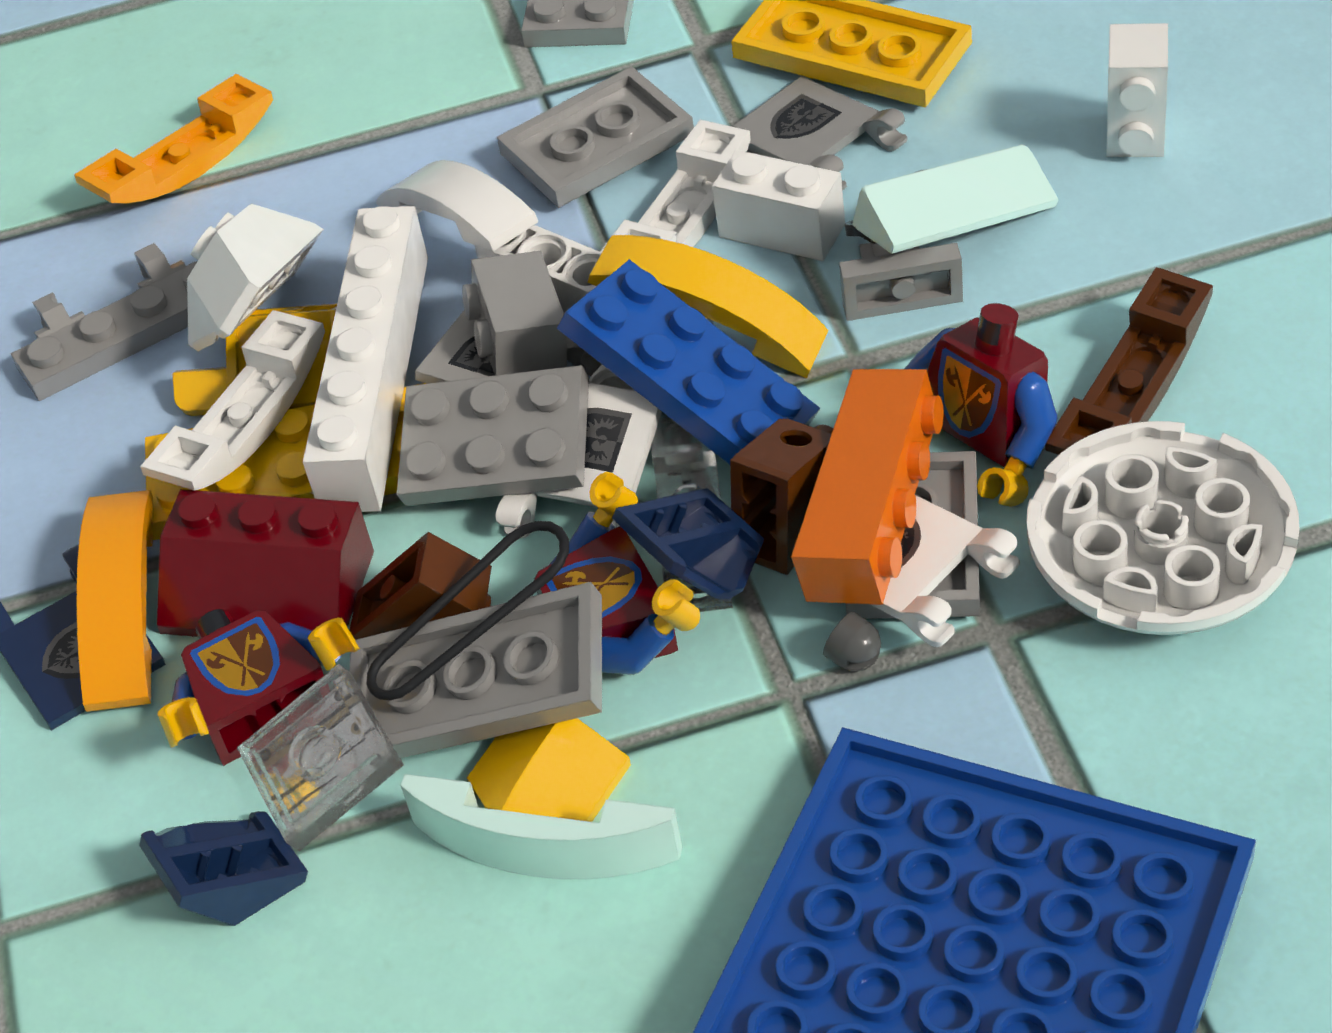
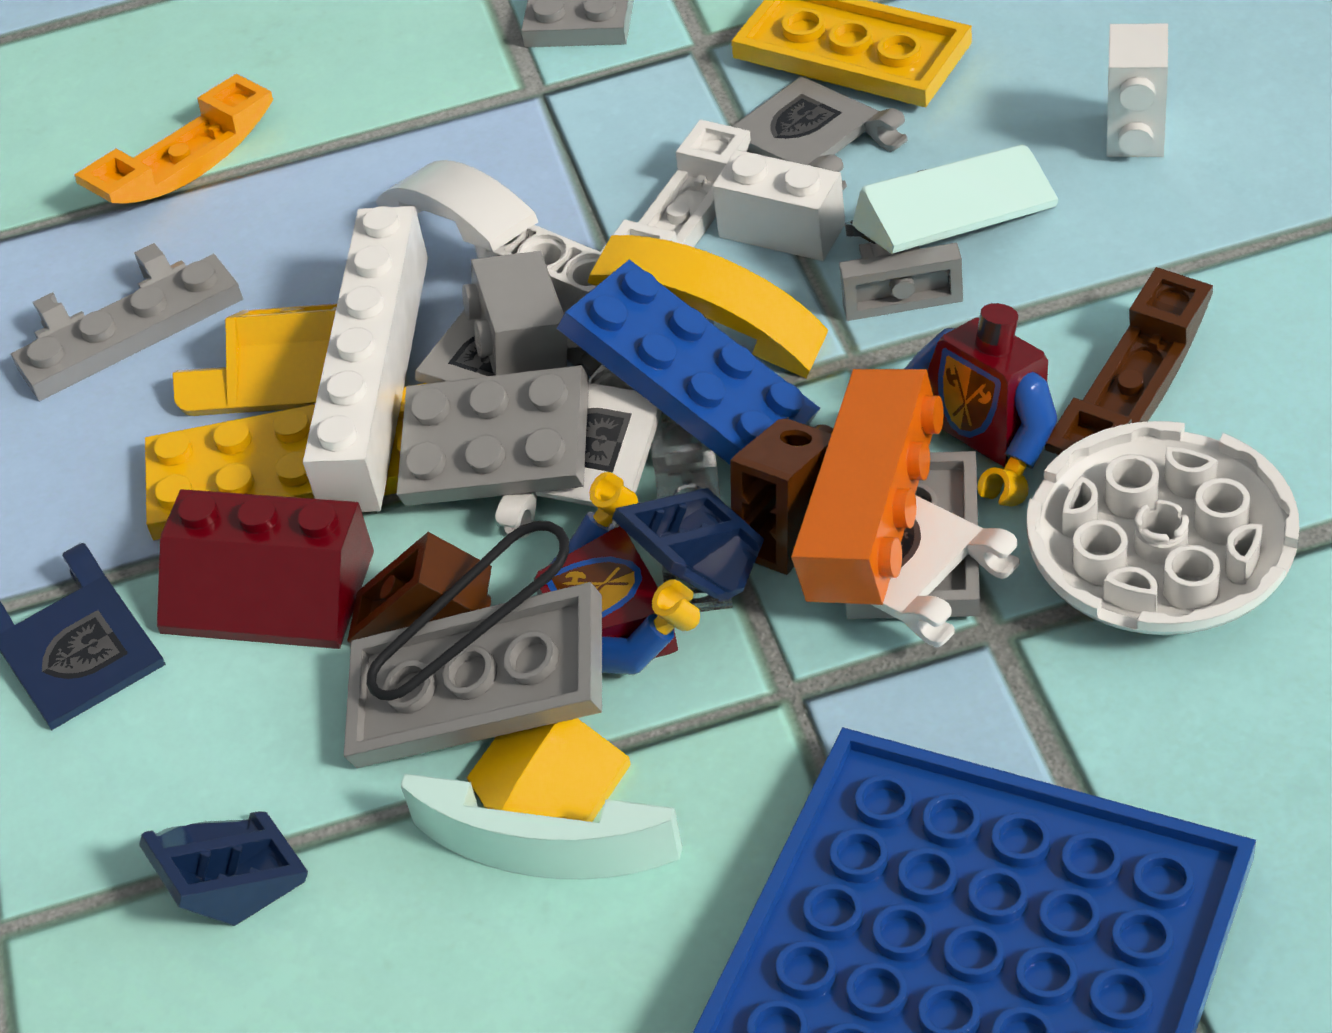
light orange slope [77,490,153,712] -> none
white slope [140,310,325,491] -> none
torso [157,609,360,766] -> none
white wedge [187,204,324,351] -> none
clear tile [237,664,404,851] -> none
light grey plate [497,66,694,208] -> none
dark grey hinge [823,612,881,671] -> none

